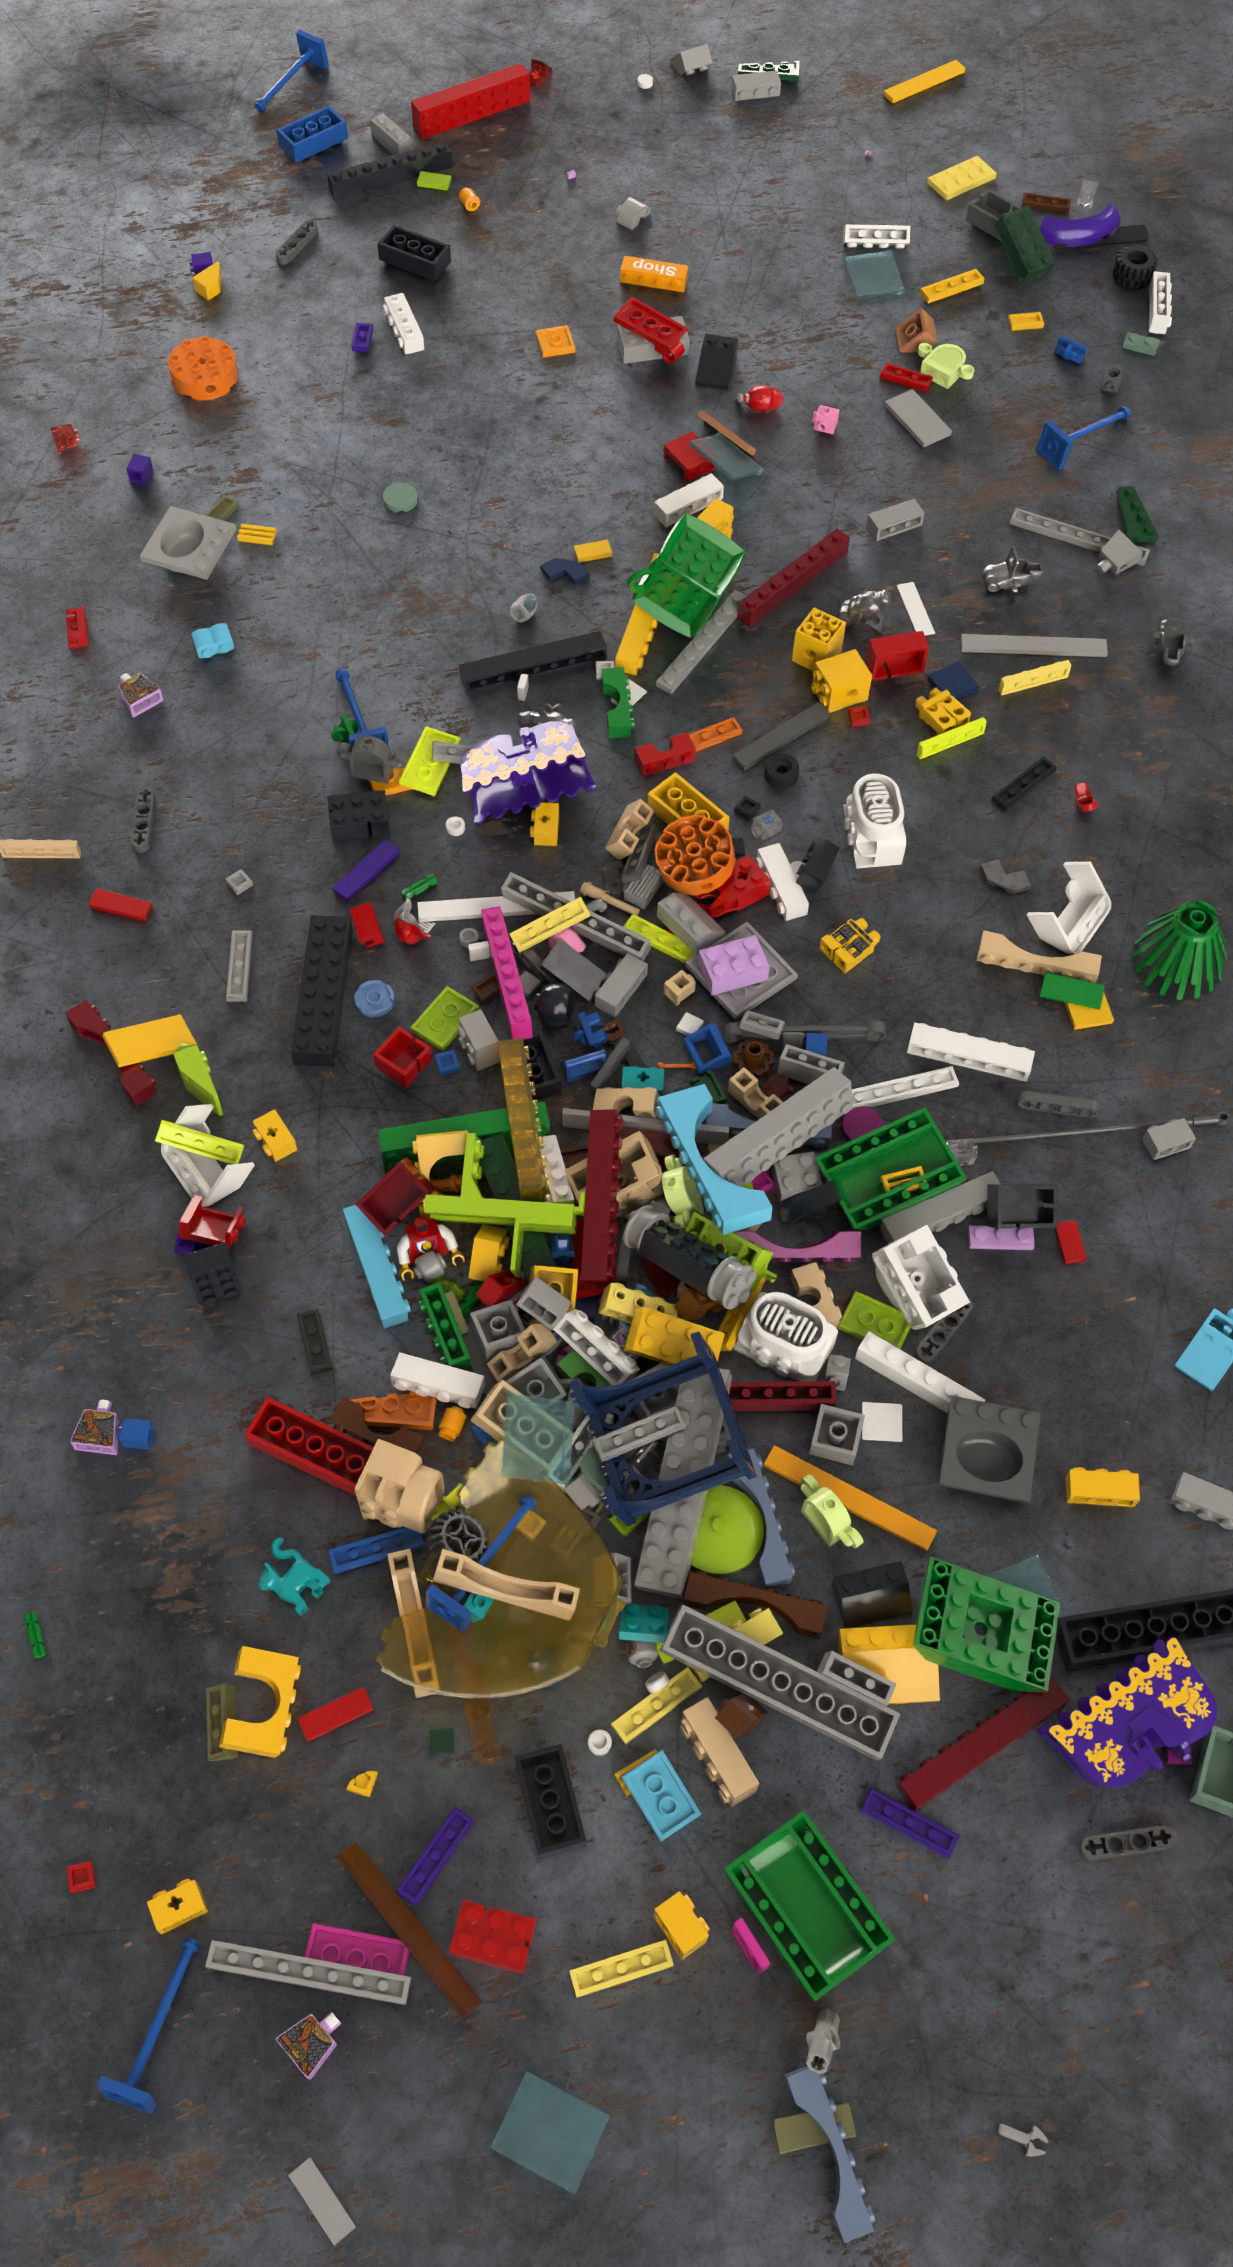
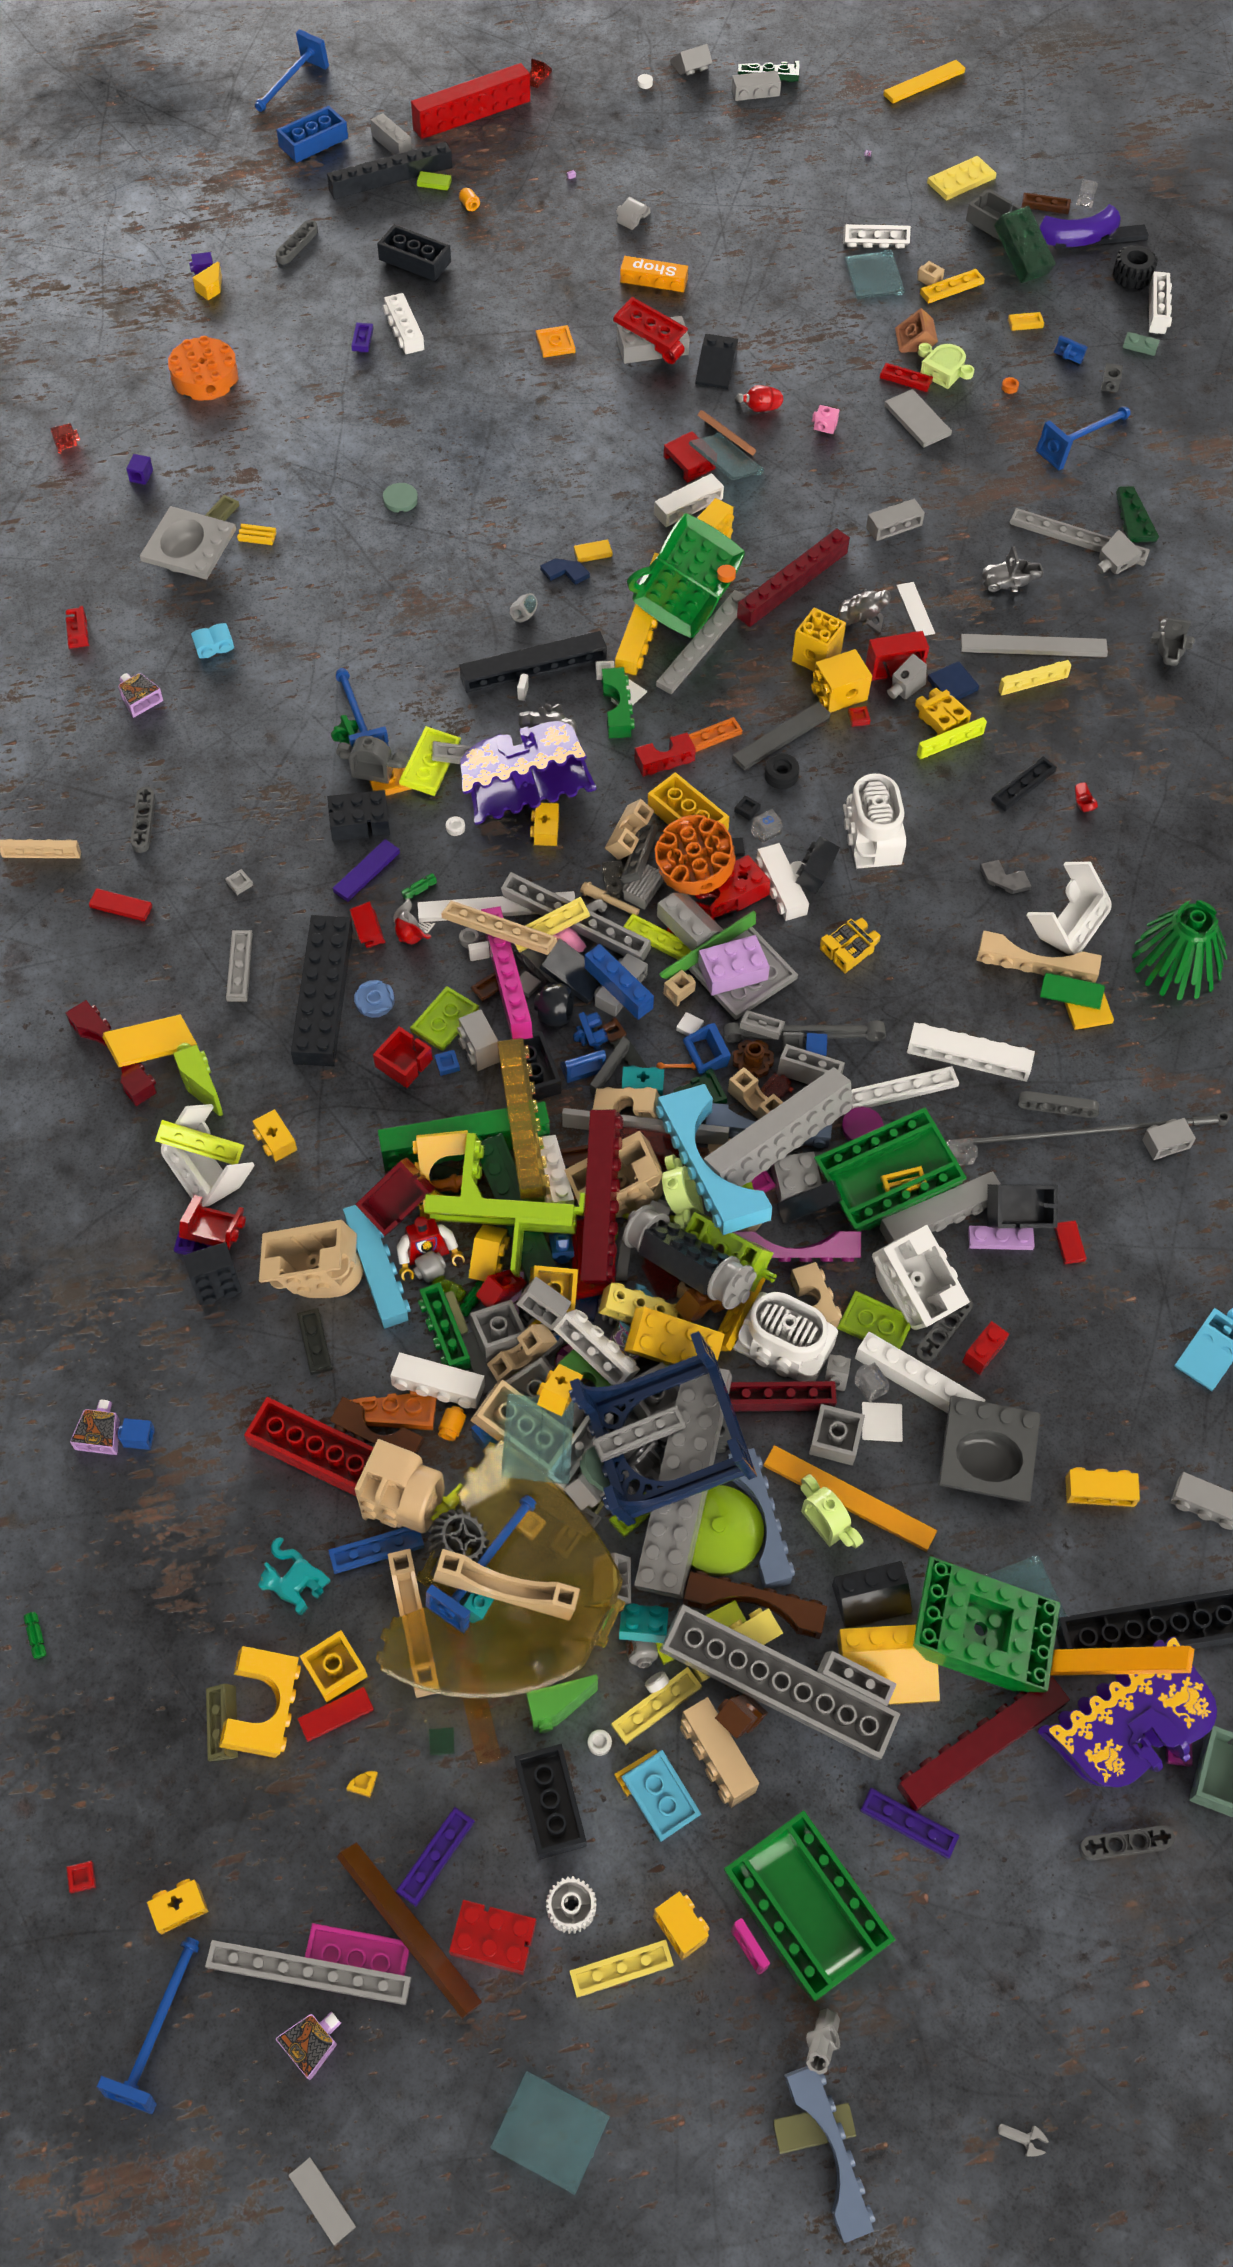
none -> tan brick [259,1220,364,1298]
none -> yellow brick [300,1630,368,1703]
none -> tan tile [441,900,557,955]
none -> bright green slope [526,1674,598,1733]
none -> yellow brick [537,1364,583,1416]
none -> white brick [546,1876,596,1934]
none -> blue brick [585,944,654,1020]
none -> bright green piece [659,910,756,979]
none -> orange tile [717,565,736,583]
none -> clear brick [855,1362,890,1403]
none -> light grey torso [887,654,927,699]
none -> tan brick [917,261,945,286]
none -> red brick [962,1321,1009,1375]
none -> orange tile [1001,377,1019,394]
none -> light orange tile [1050,1646,1195,1676]

